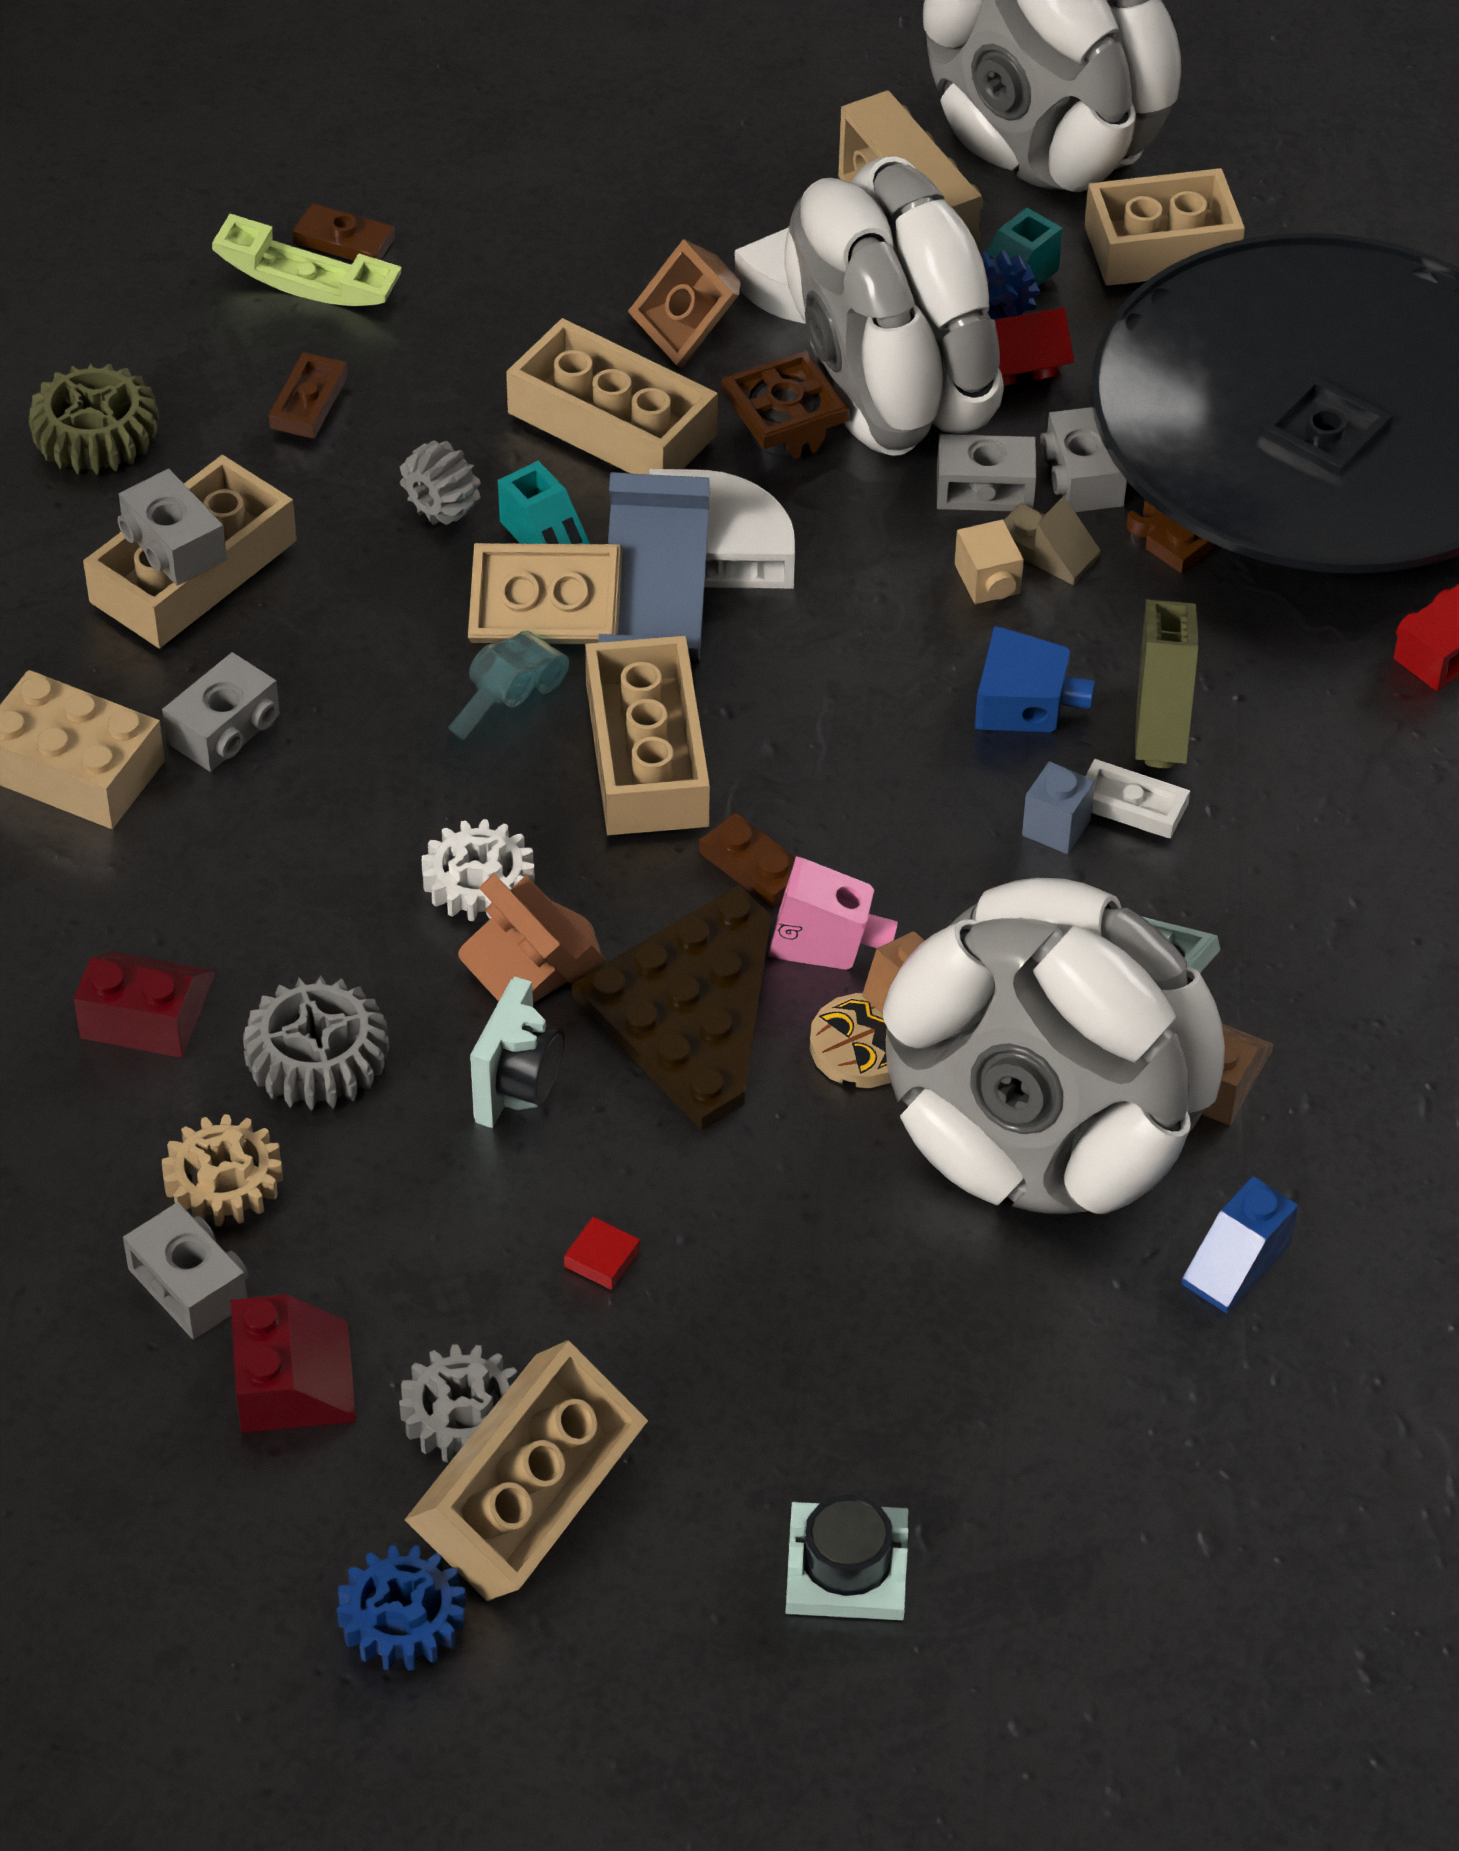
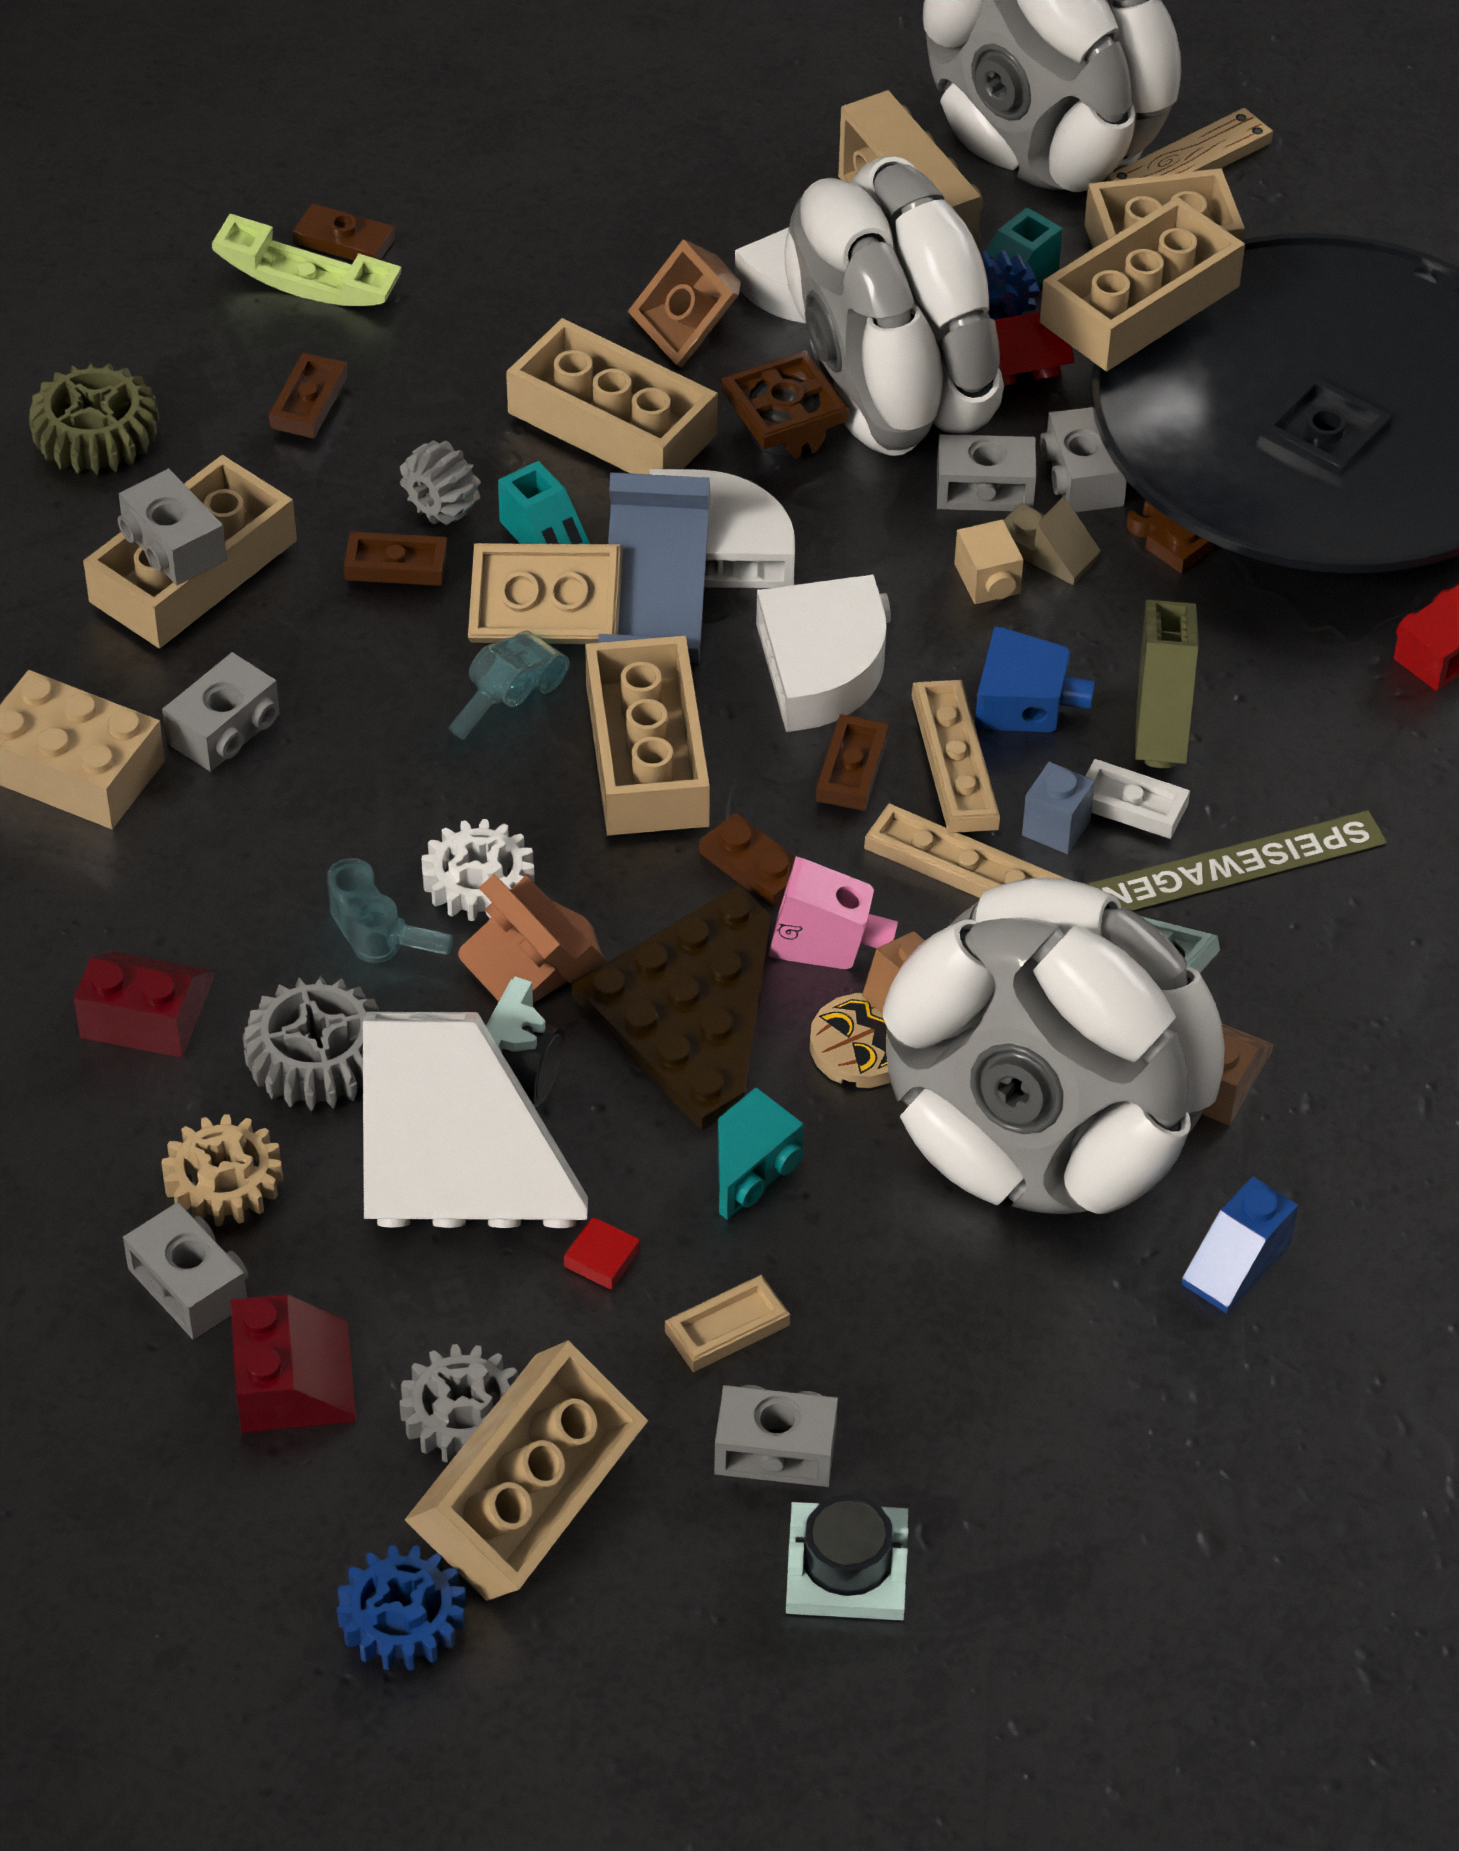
none -> clear light blue beam [327,858,453,963]
none -> reddish brown plate [344,532,448,586]
none -> white slope [363,1012,588,1228]
none -> tan tile [665,1274,790,1373]
none -> light grey brick [714,1385,838,1487]
none -> teal slope [718,1088,804,1220]
none -> white brick [756,575,891,732]
none -> reddish brown plate [816,714,889,811]
none -> tan tile [864,803,1069,898]
none -> tan tile [911,680,1000,833]
none -> tan brick [1040,196,1245,372]
none -> olive sticker [1087,810,1388,911]
none -> tan tile [1107,108,1273,181]

